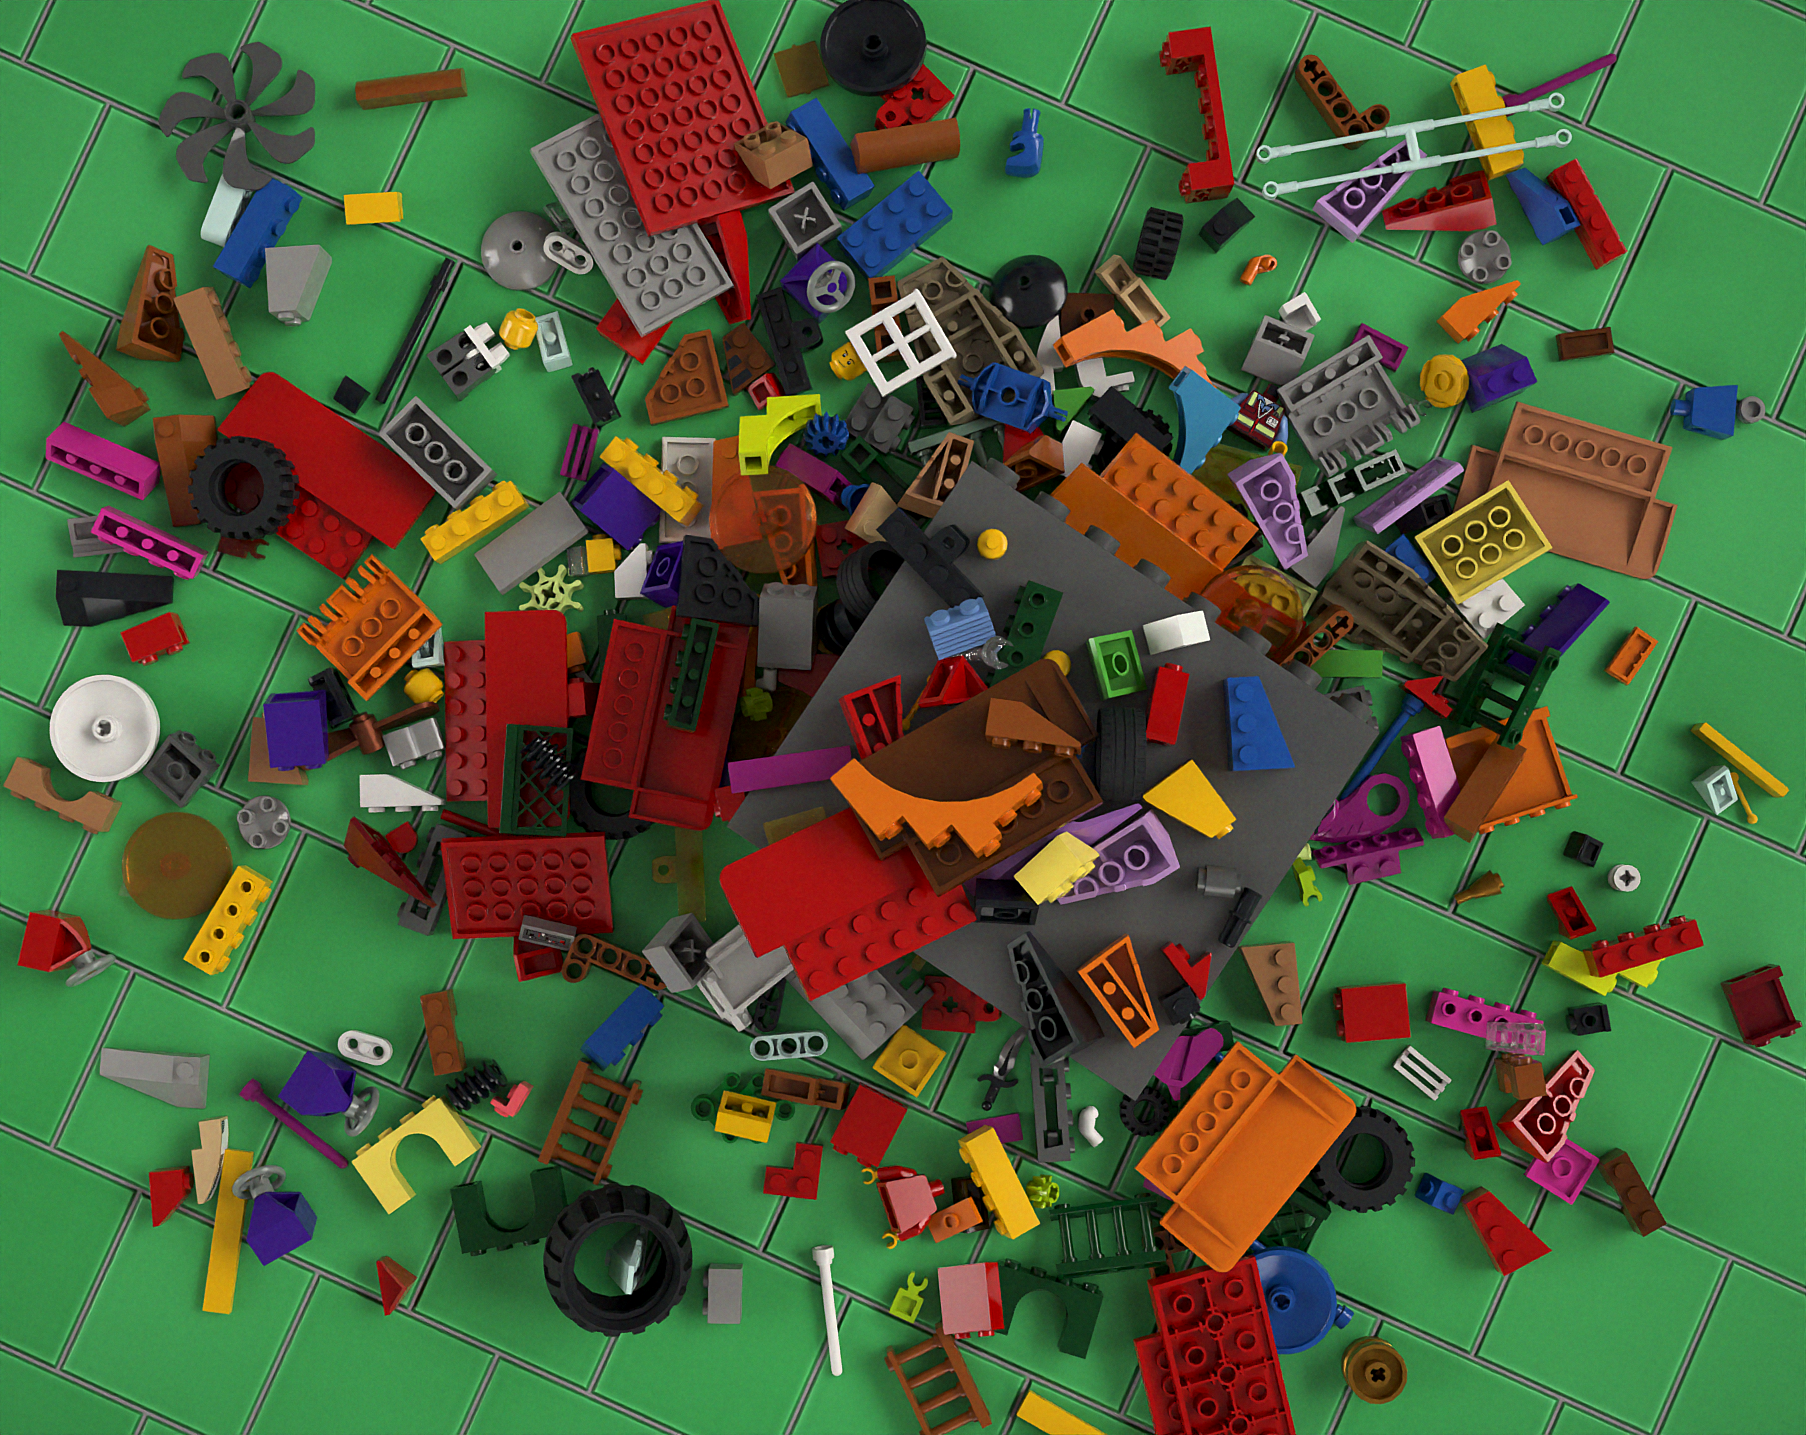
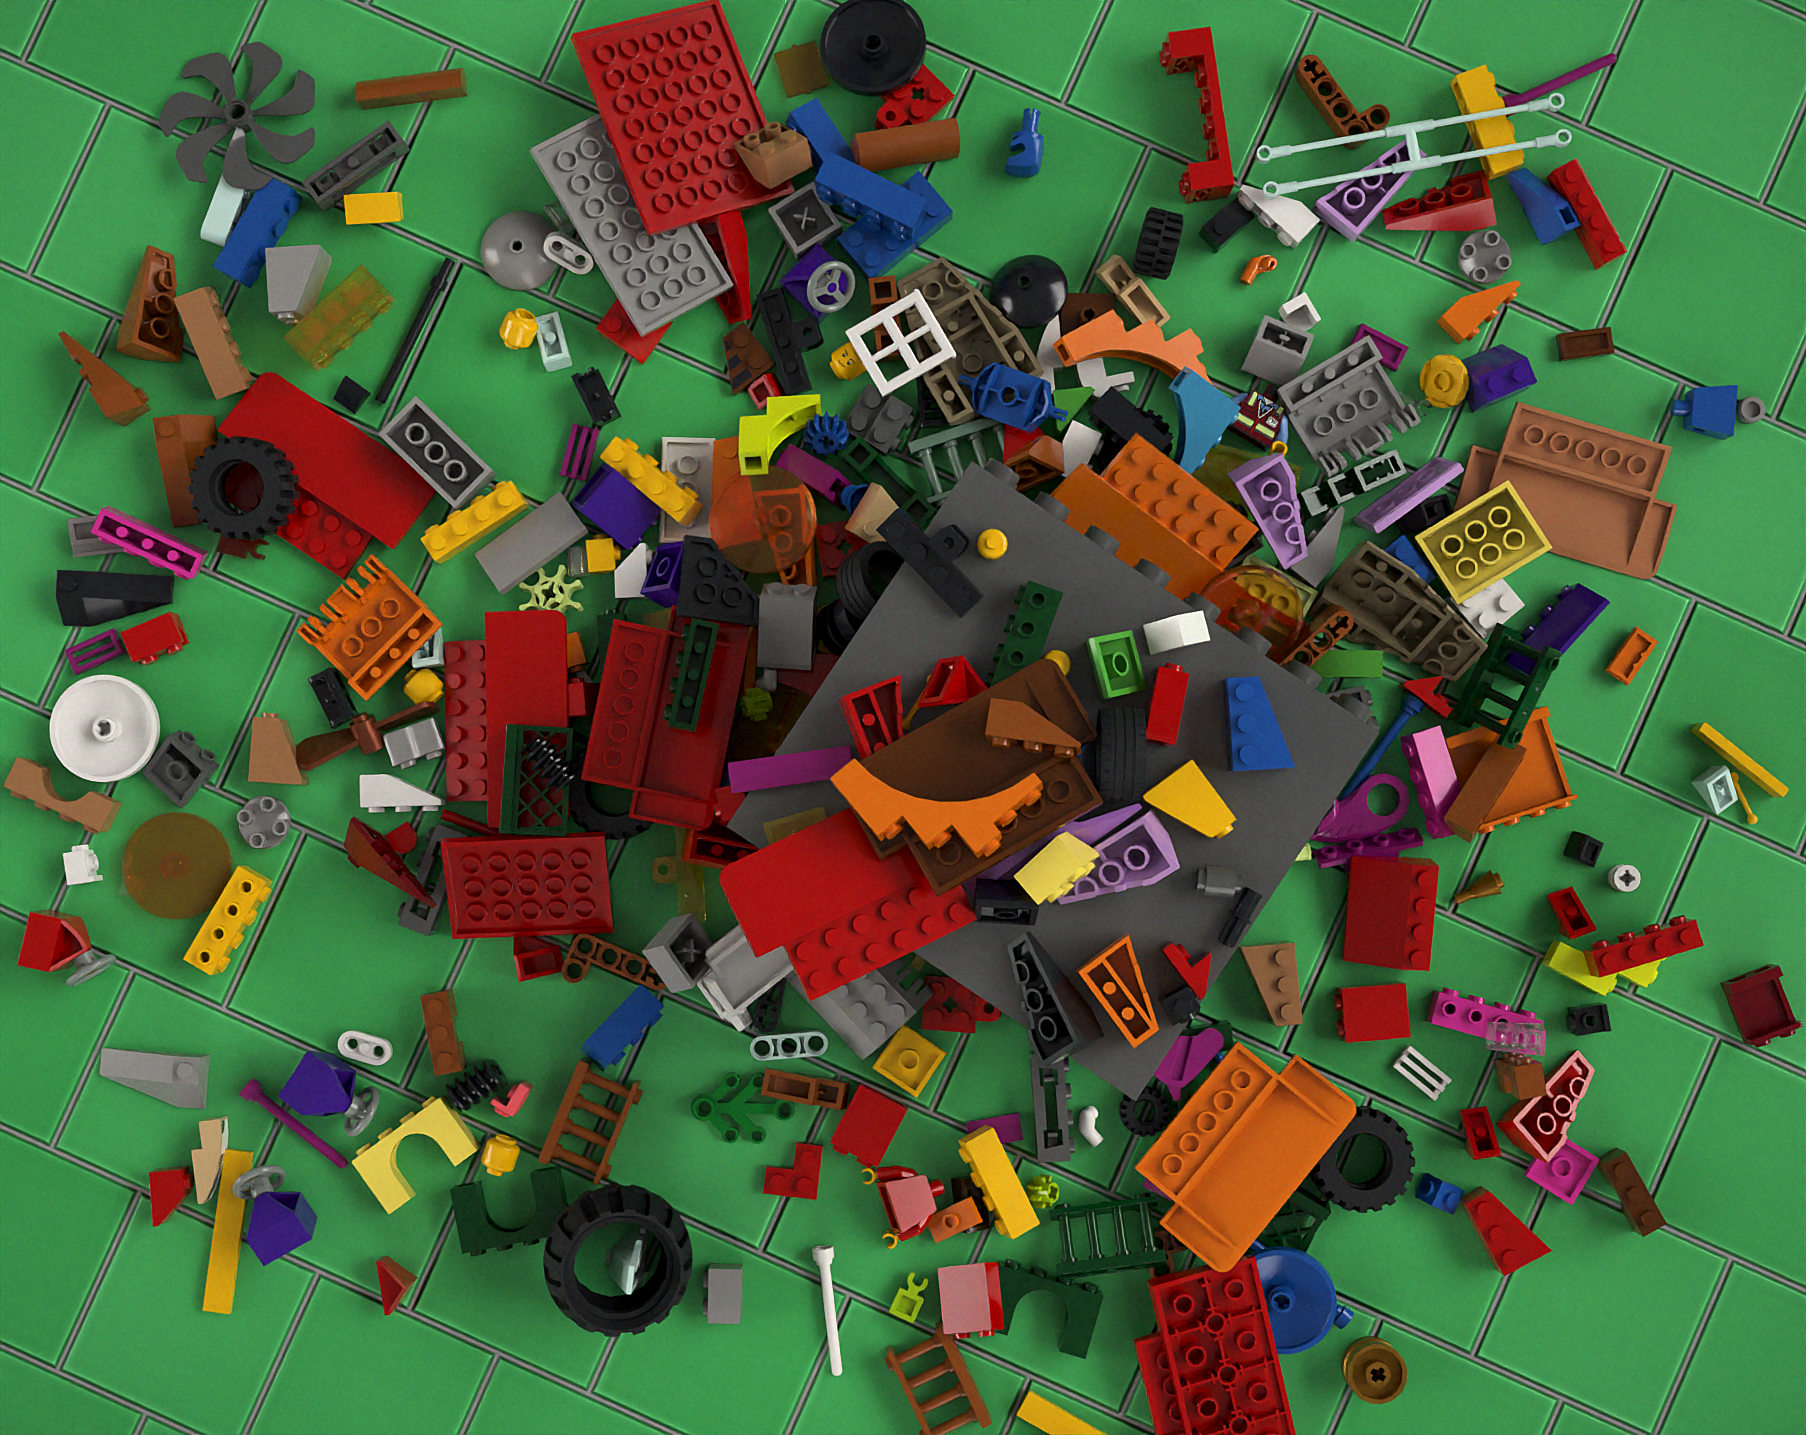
dark pink brick [46,422,161,500] -> none
dark purple slope [263,690,329,771] -> none
dark grey hips [427,322,510,401] -> none
light grey slope [518,915,577,951] -> none
dark orange plate [645,329,729,426] -> none
yellow brick [715,1090,776,1143] -> none
medium nougat wedge [896,432,974,519] -> none
medium blue brick [924,597,997,661] -> none
clear piece [948,636,1014,669] -> none
piece [977,1026,1029,1111] -> none
lime plate [1292,857,1322,907] -> none
none -> white brick [63,844,103,885]
none -> magenta tile [64,628,127,675]
none -> clear yellow brick [283,264,395,371]
none -> dark grey brick [302,120,410,211]
none -> yellow head [481,1134,520,1176]
none -> red wedge [681,815,760,870]
none -> blue brick [815,151,927,241]
none -> white slope [1236,185,1320,249]
none -> red slope [1342,855,1439,971]

